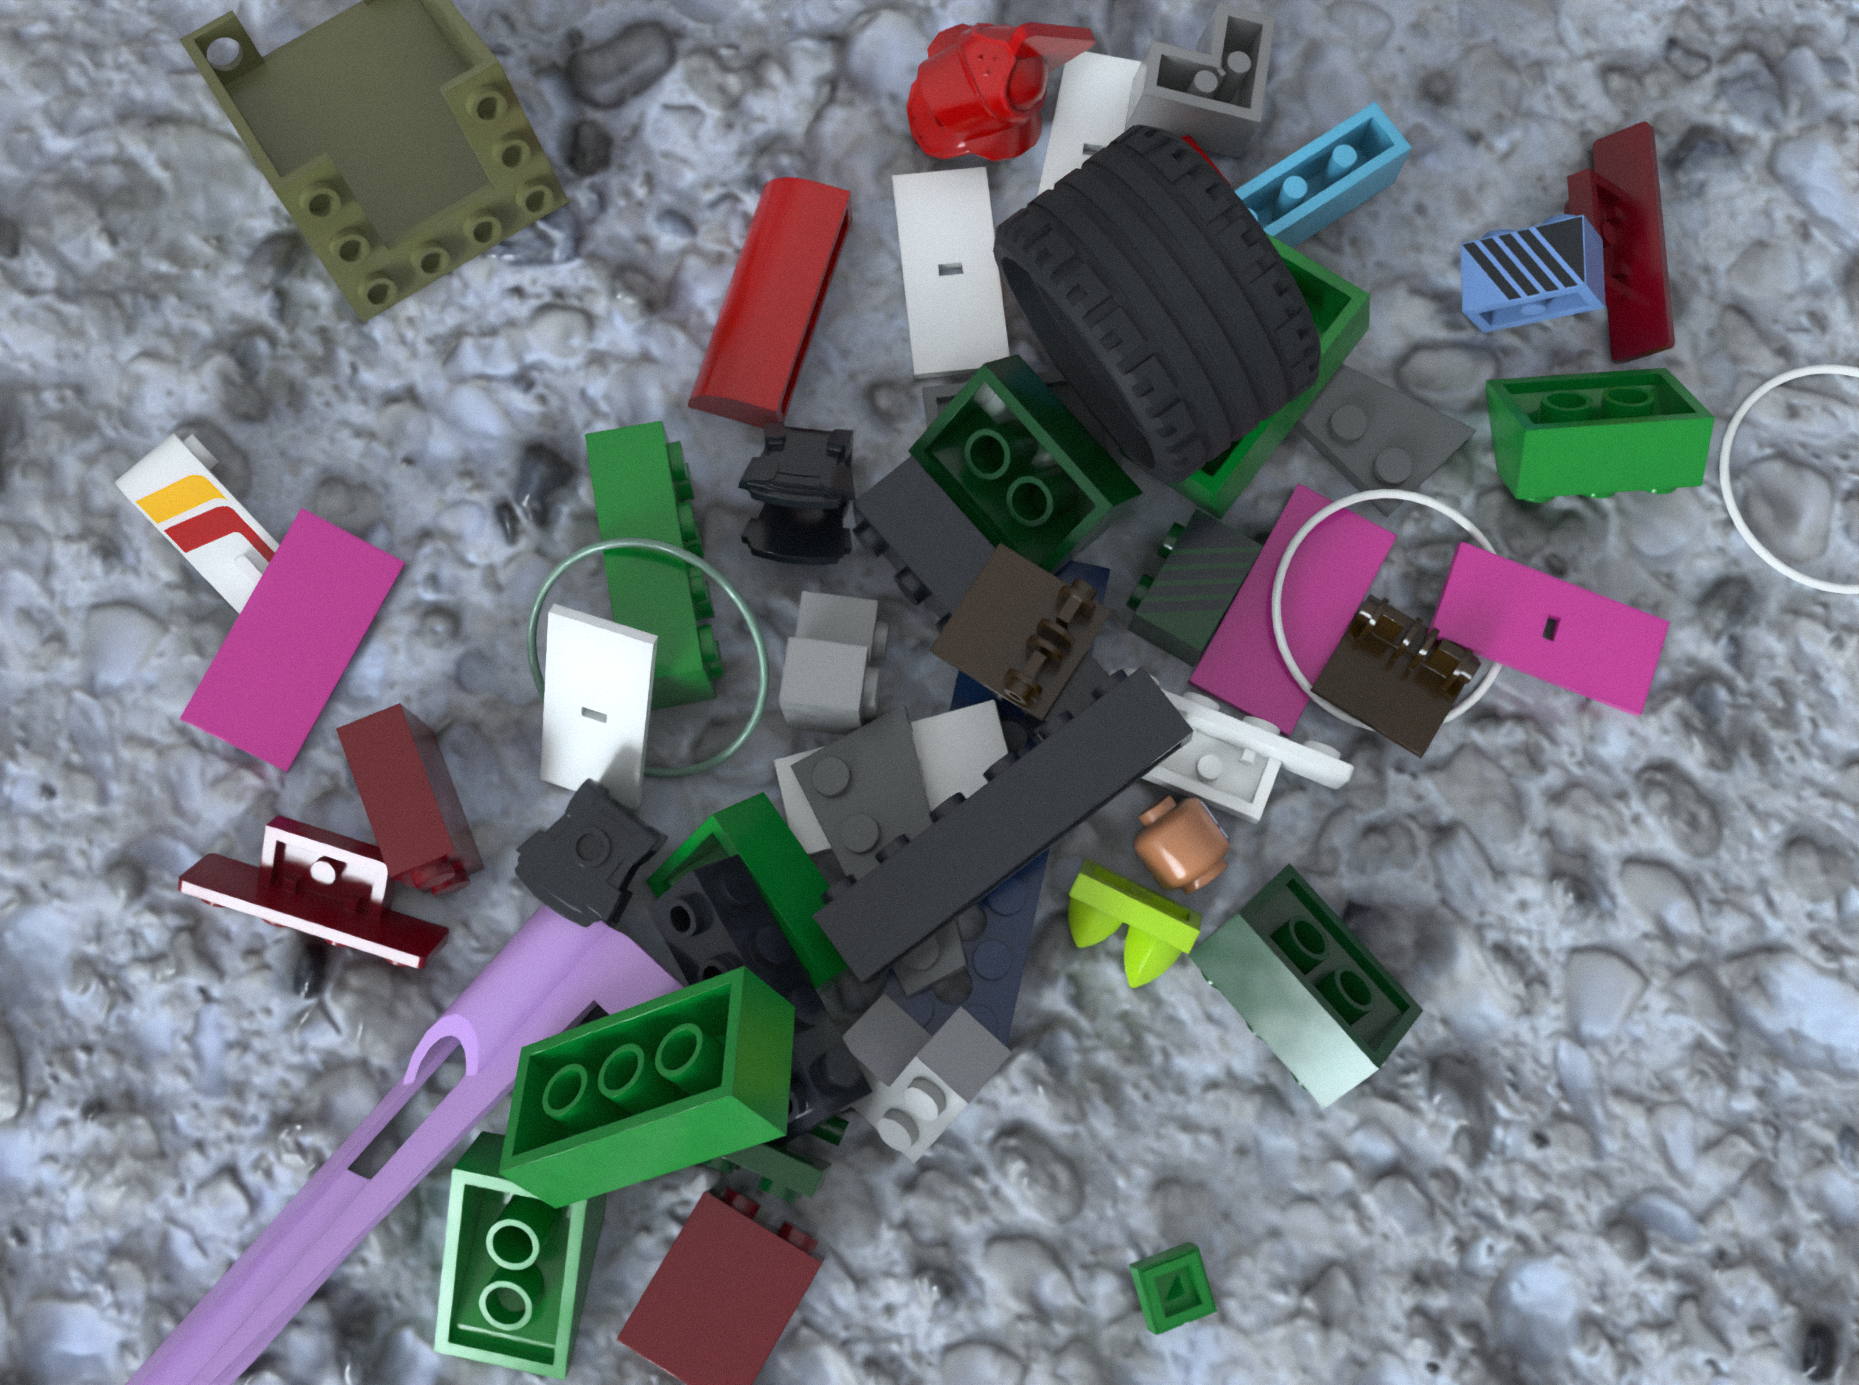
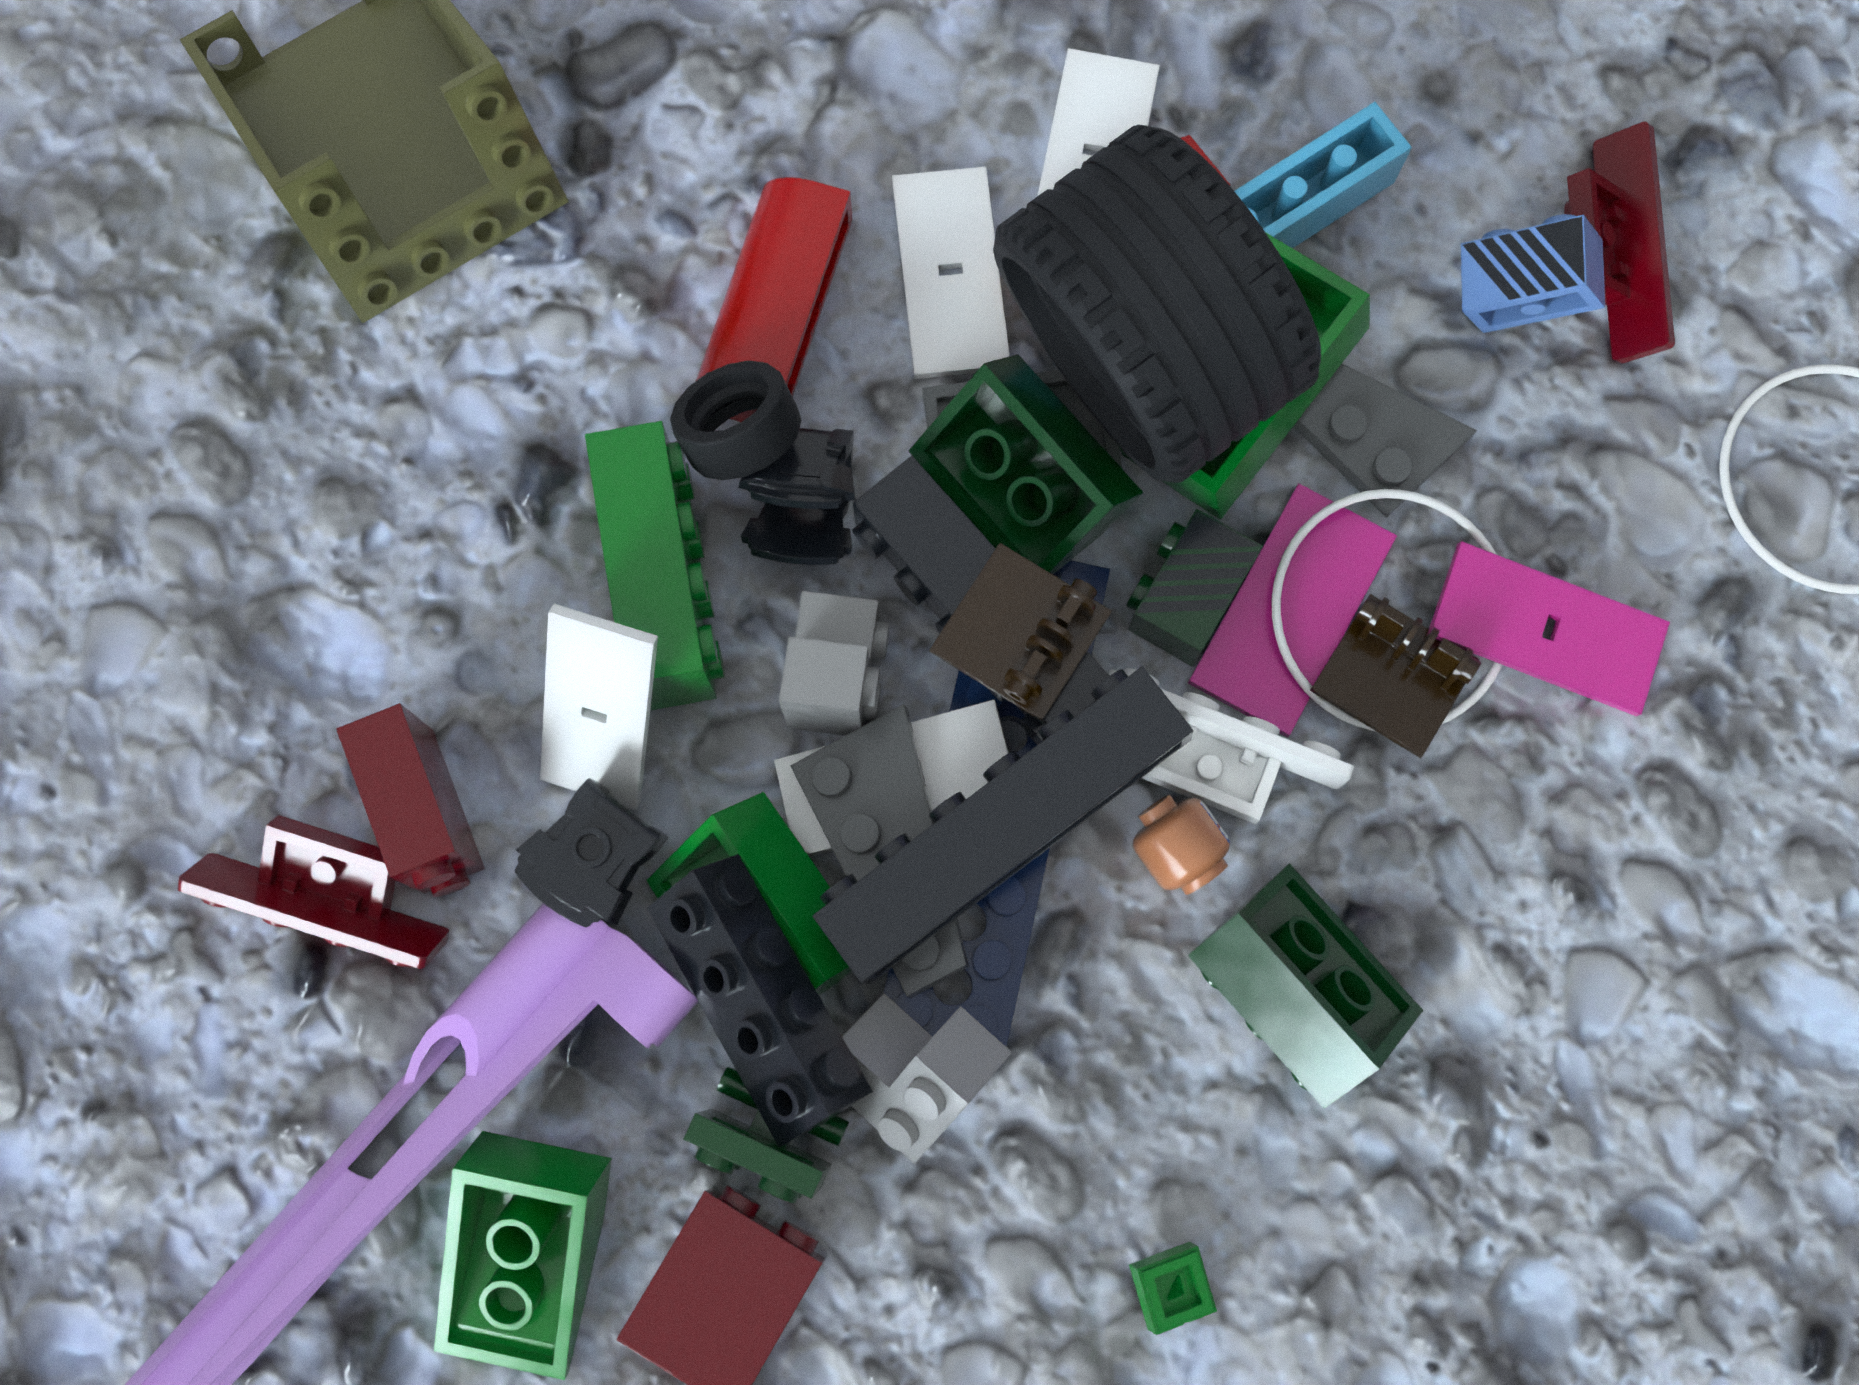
white door [115,433,280,614] -> none
dark pink piece [179,508,405,773] -> none
green brick [499,966,796,1209] -> none
sand green piece [526,537,770,778] -> none
red helmet [906,22,1096,162] -> none
lime tile [1068,857,1202,988] -> none
light grey brick [1124,2,1276,159] -> none
green slope [1485,368,1715,503] -> none
none -> black tyre [670,361,802,480]

